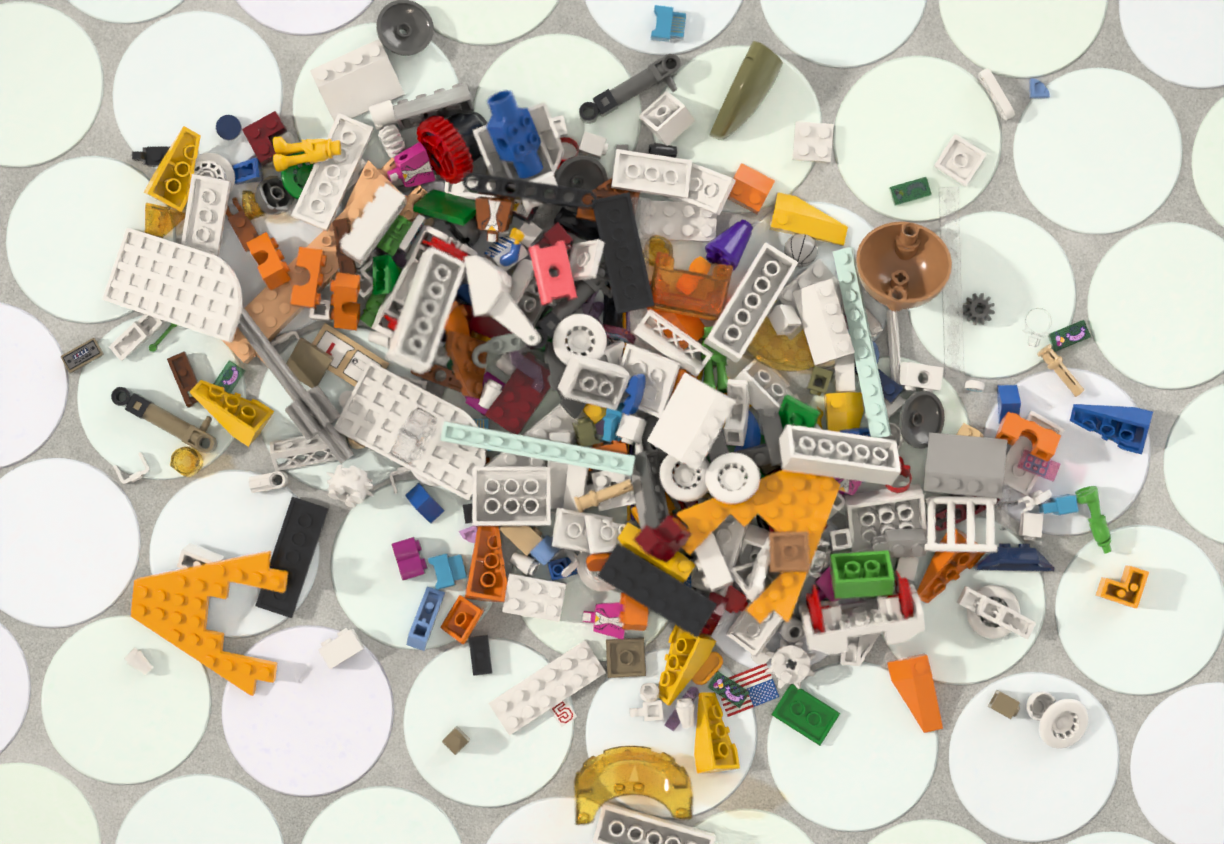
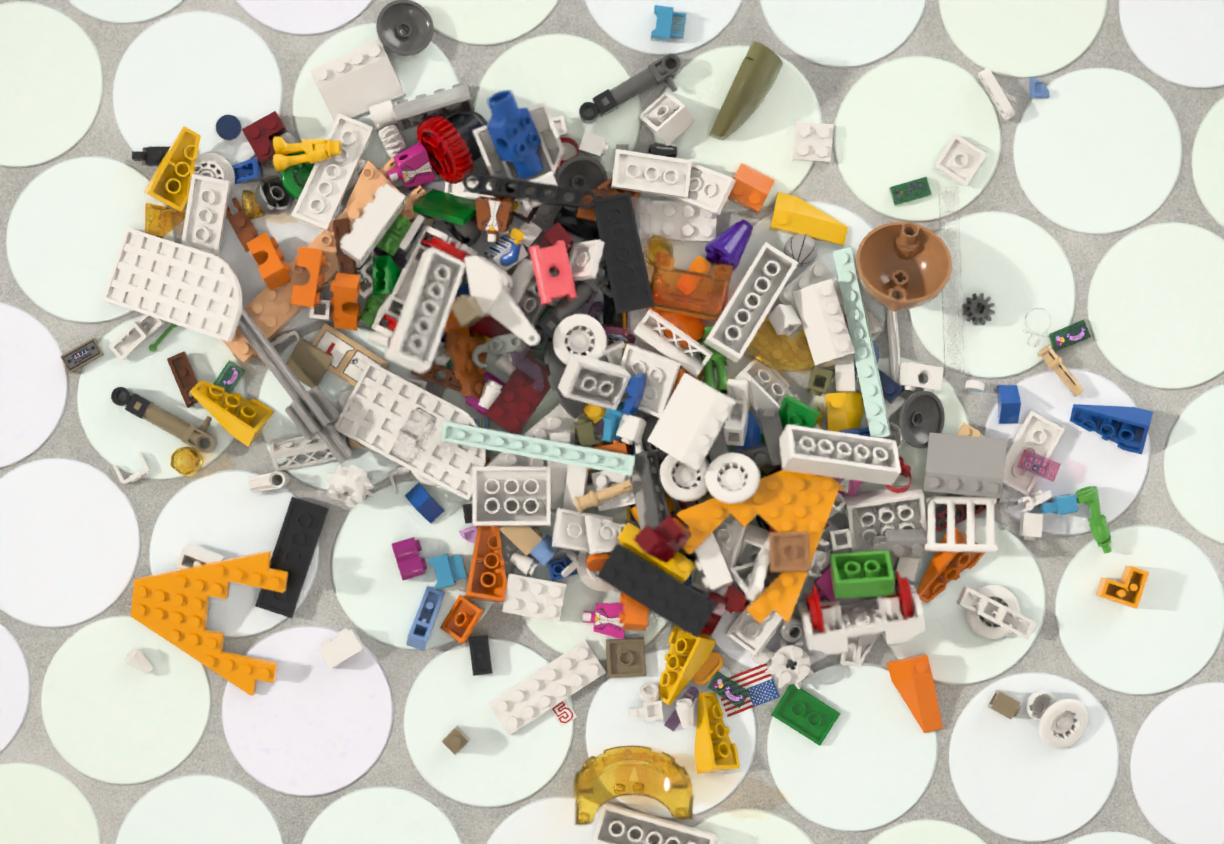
dark blue wedge [974,543,1055,571] -> none
orange arch [995,412,1061,462] -> none
none -> dark tan brick [450,295,485,327]

